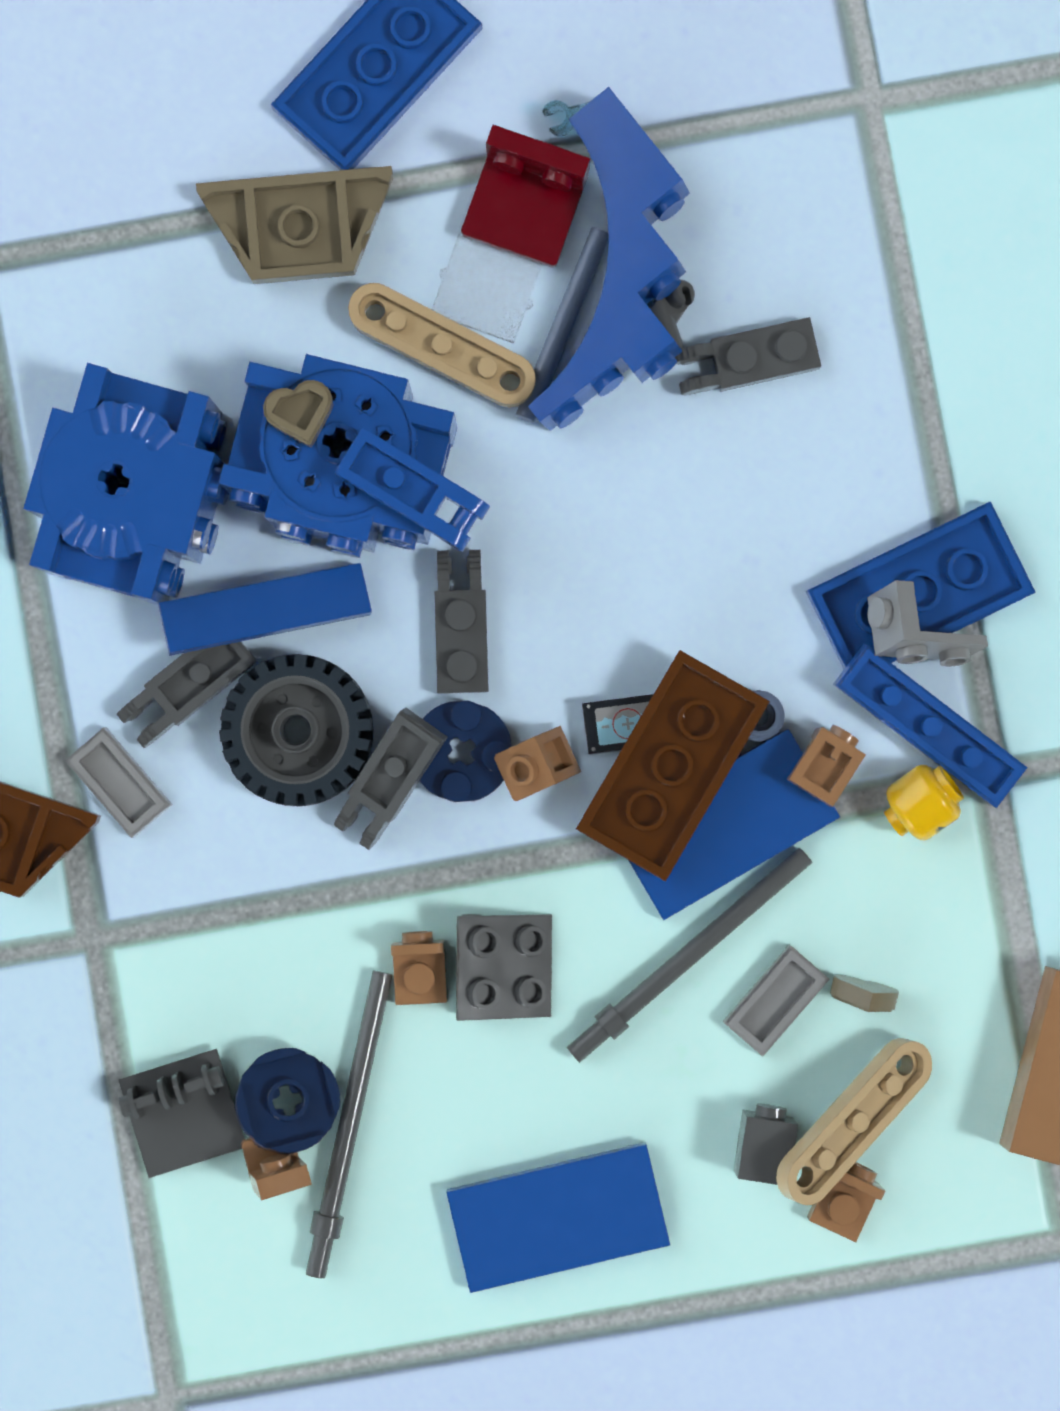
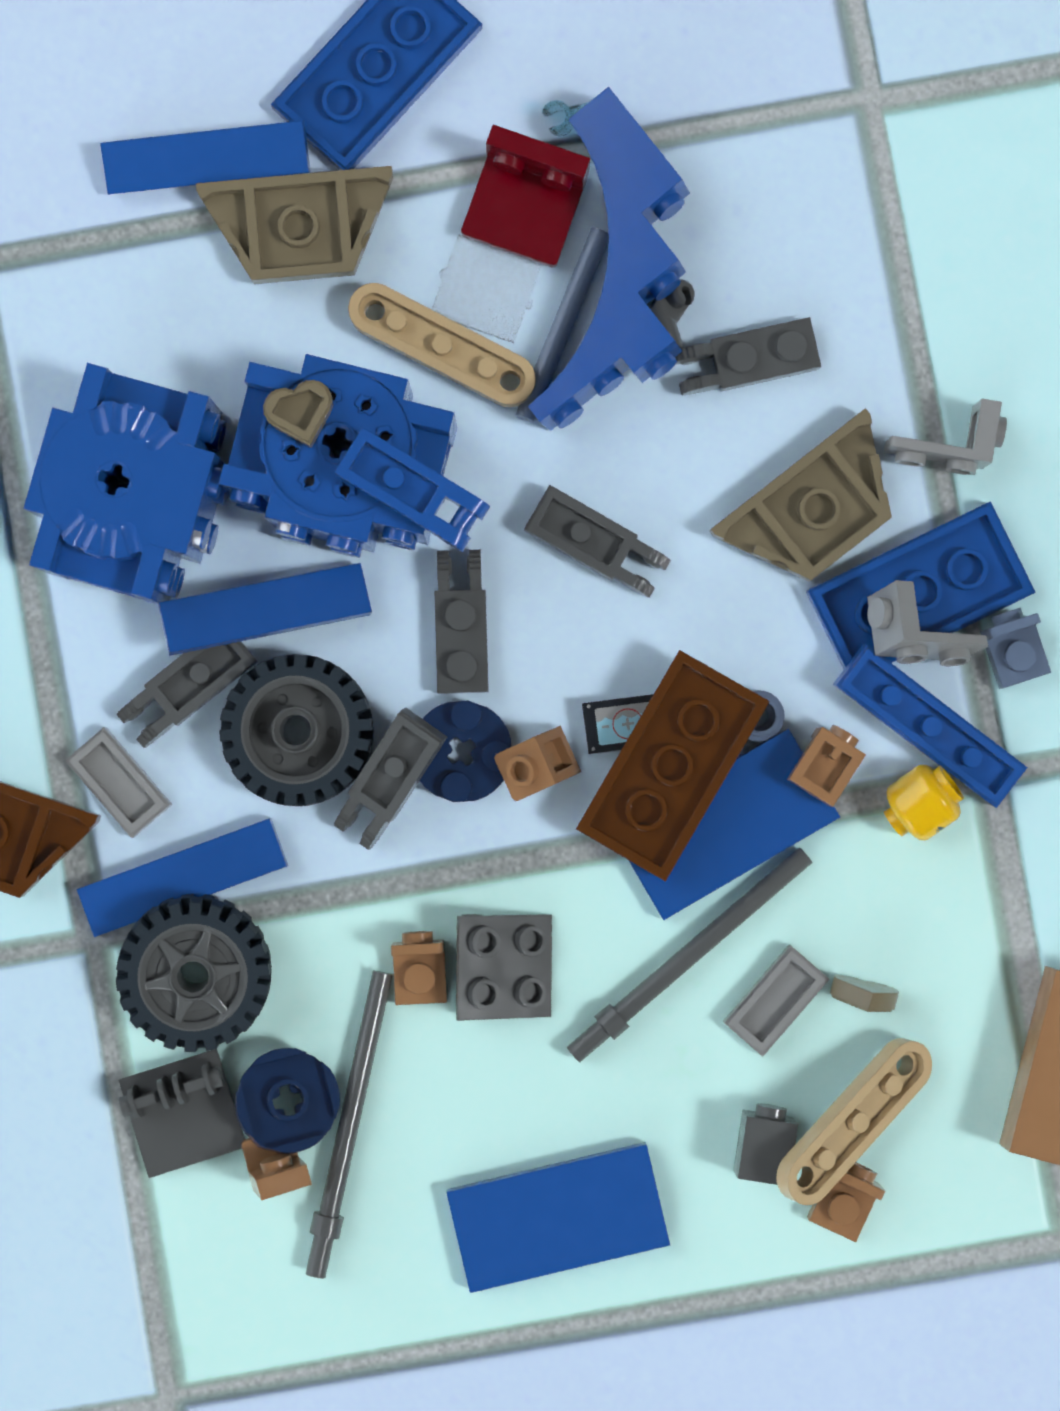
none -> blue tile [77,818,289,937]
none -> blue tile [100,120,311,195]
none -> wheel [116,894,272,1052]
none -> dark grey hinge [524,485,671,598]
none -> dark tan wing [709,408,892,582]
none -> light grey bracket [883,398,1007,475]
none -> sand blue bracket [980,607,1052,689]

